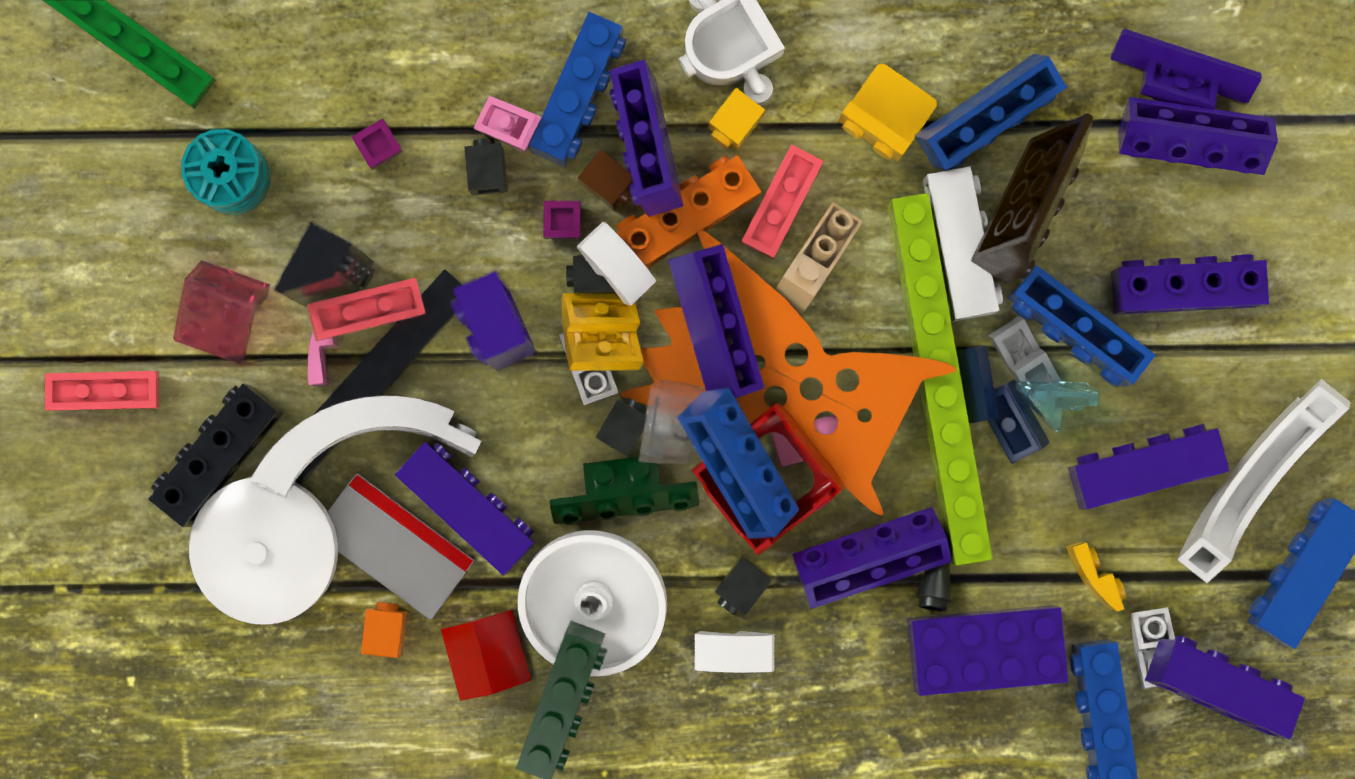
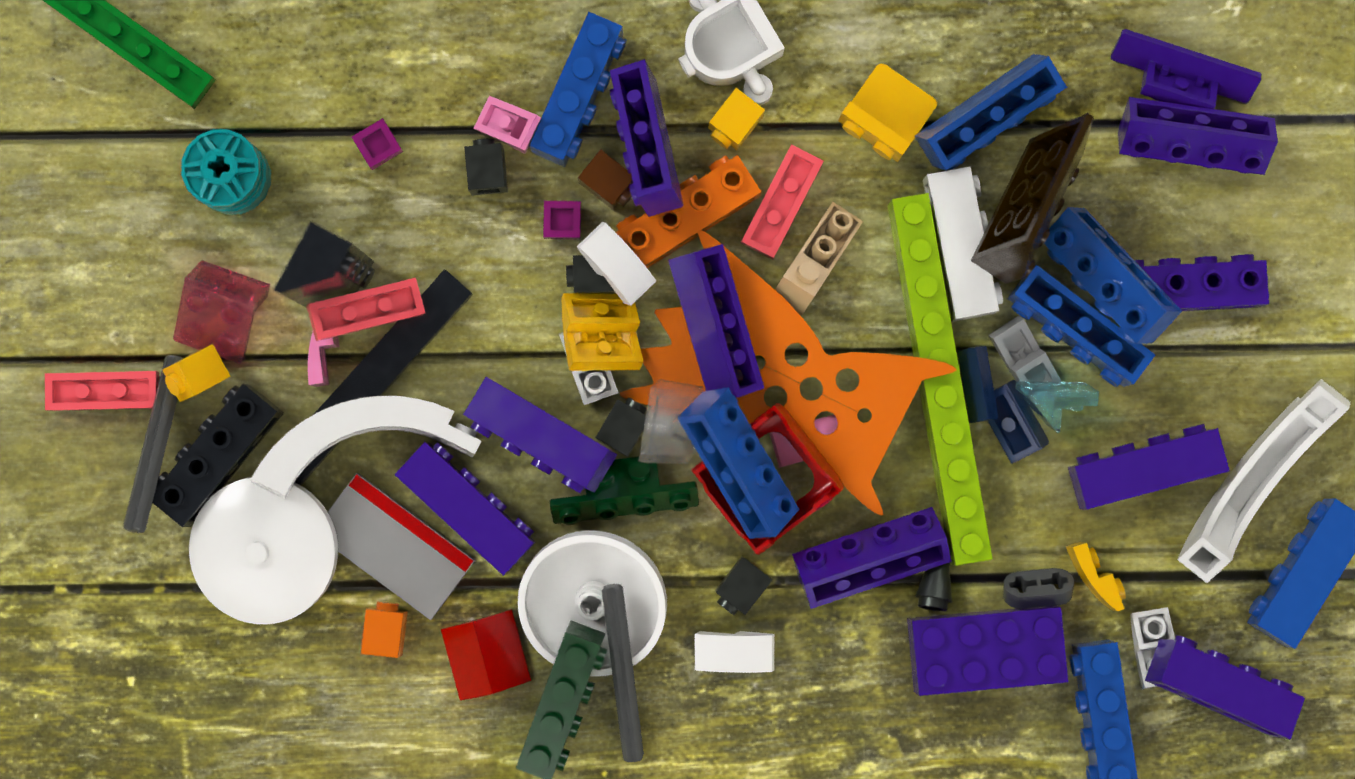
dark purple brick [451,271,537,371] -> none
none -> dark grey axle [123,355,183,533]
none -> yellow brick [162,344,231,402]
none -> dark purple brick [463,377,617,494]
none -> dark grey axle [602,584,644,762]
none -> dark grey beam [1003,568,1074,609]
none -> blue brick [1044,207,1182,344]

